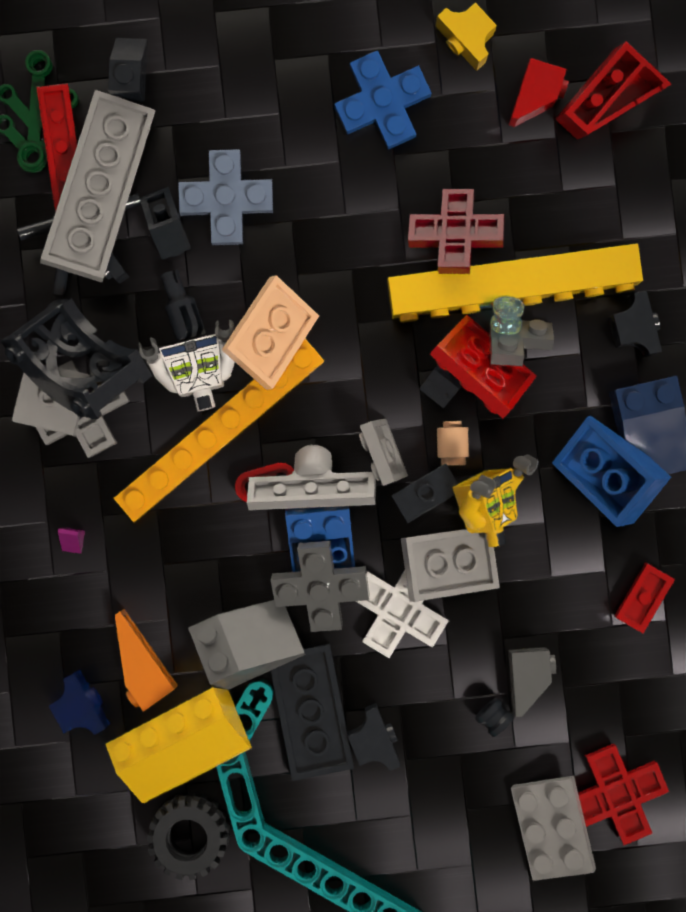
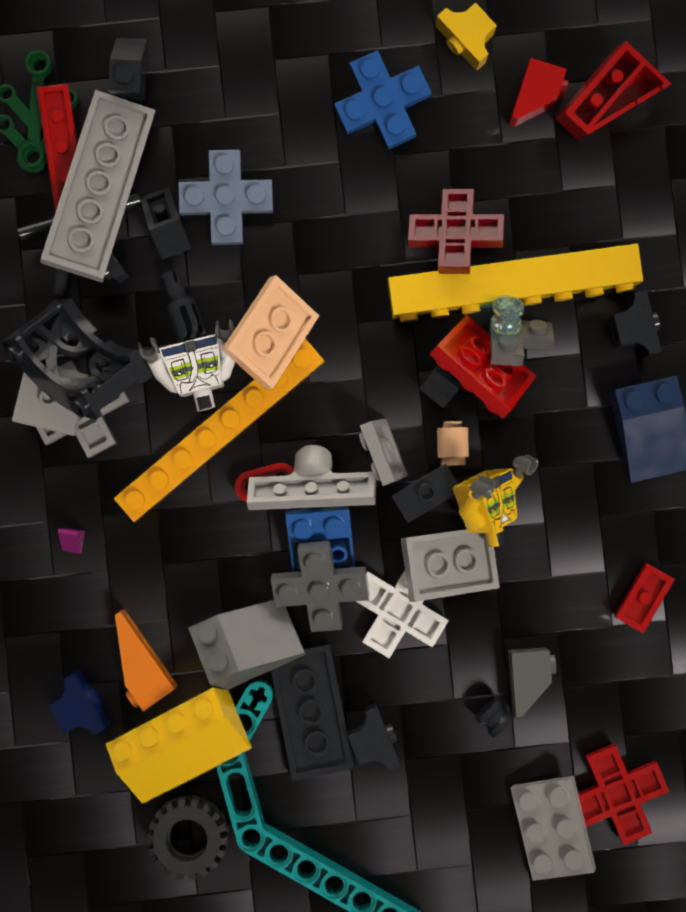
blue slope [552,416,671,527] -> none

